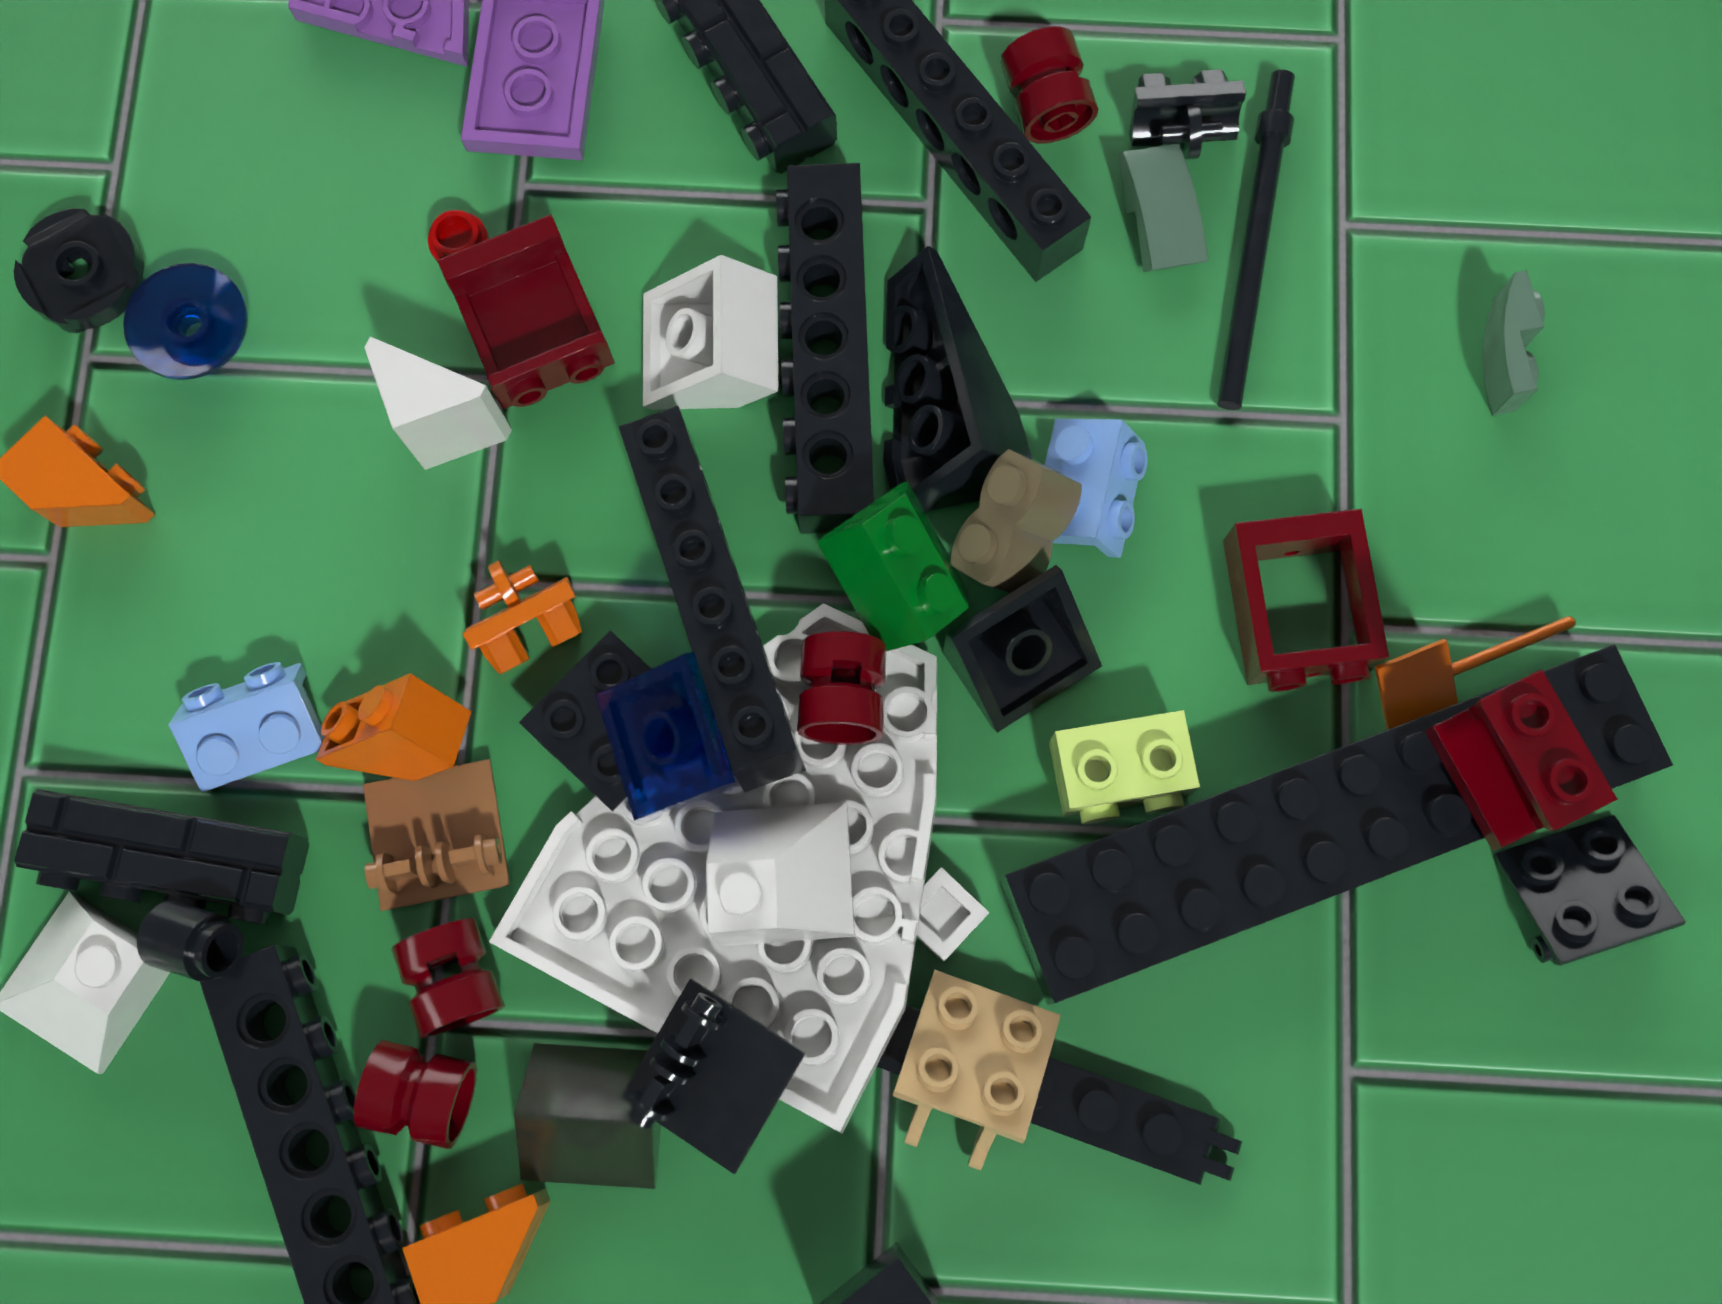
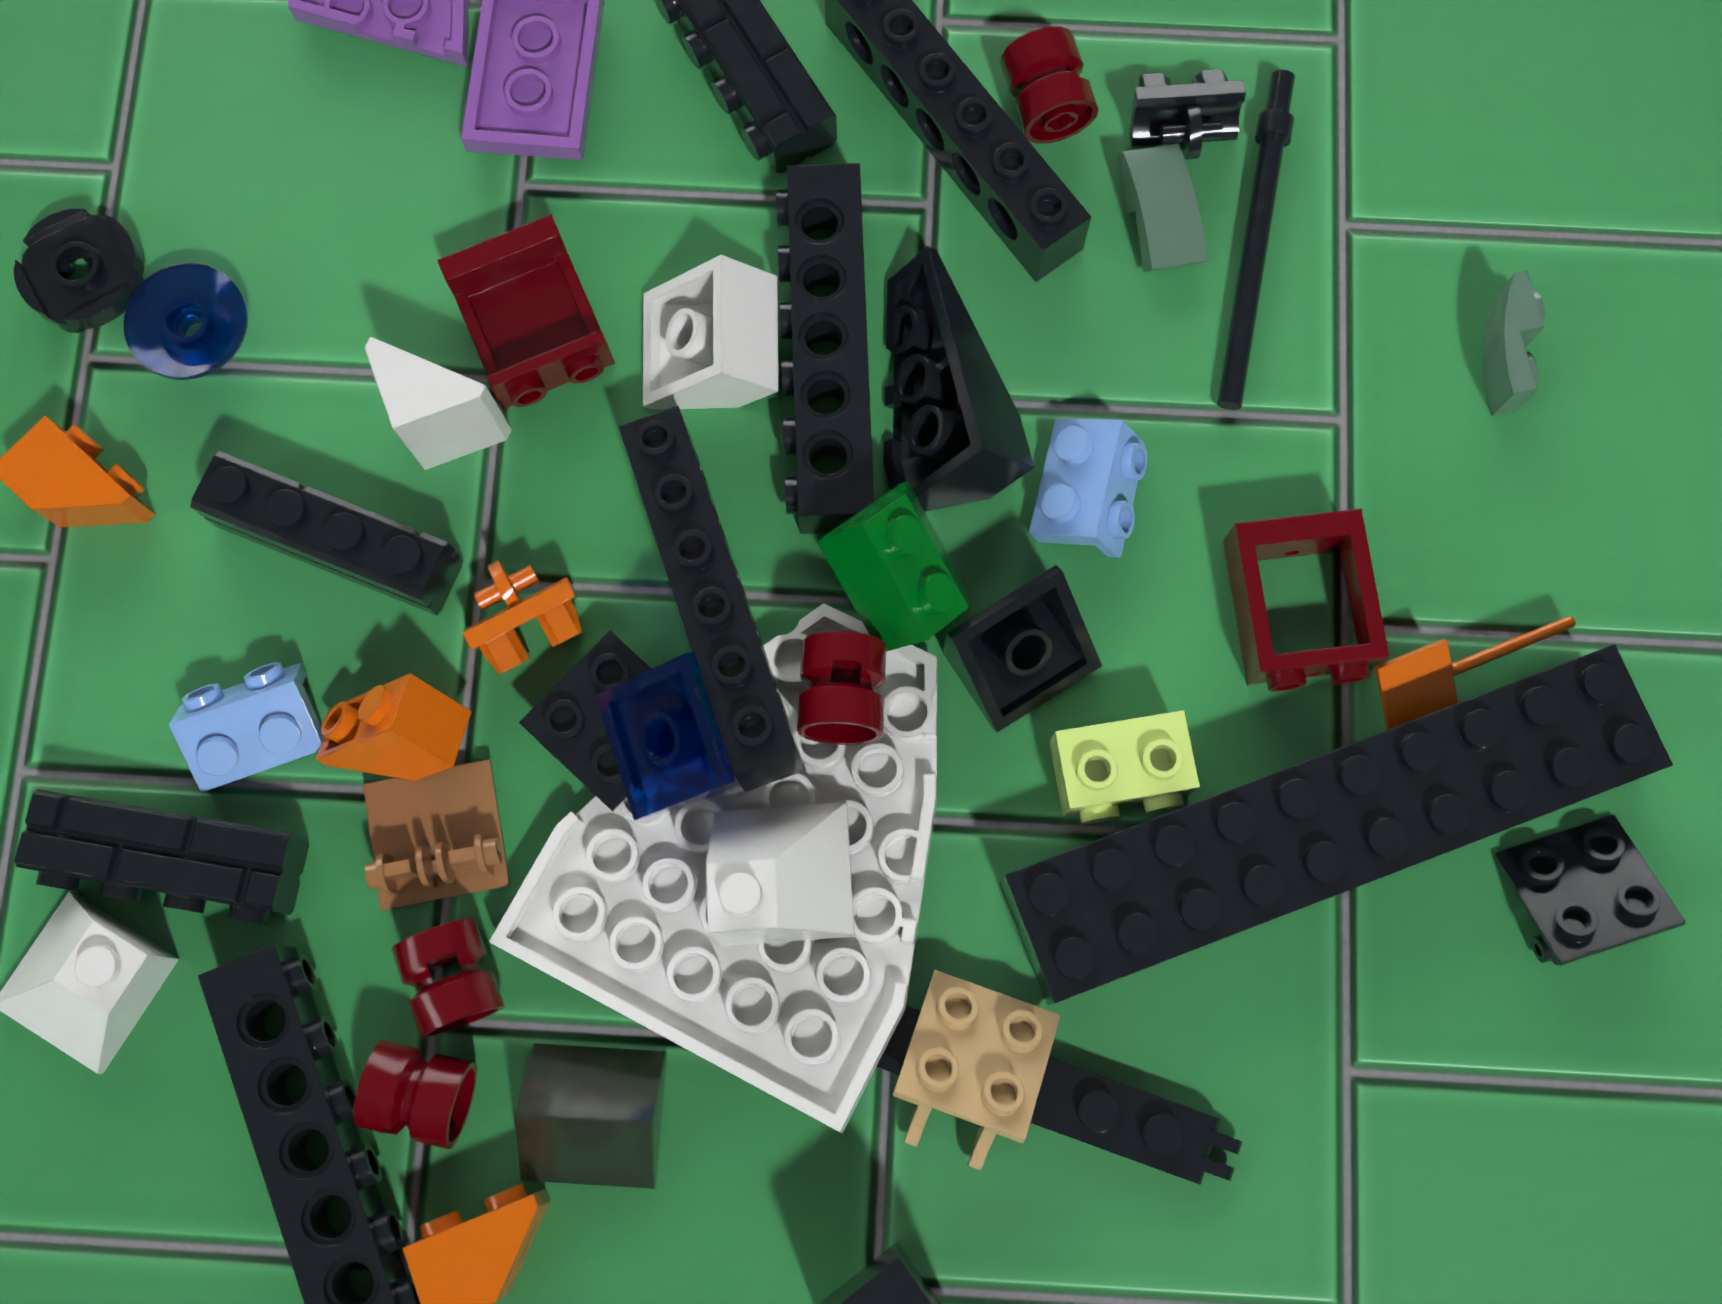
black brick [137,901,244,982] -> none
red plate [428,210,489,261] -> none
black hinge [620,978,806,1174] -> none
white plate [916,867,989,962] -> none
dark tan brick [951,449,1082,593] -> none
dark red panel [1425,669,1618,851] -> none
none -> black brick [190,451,464,616]

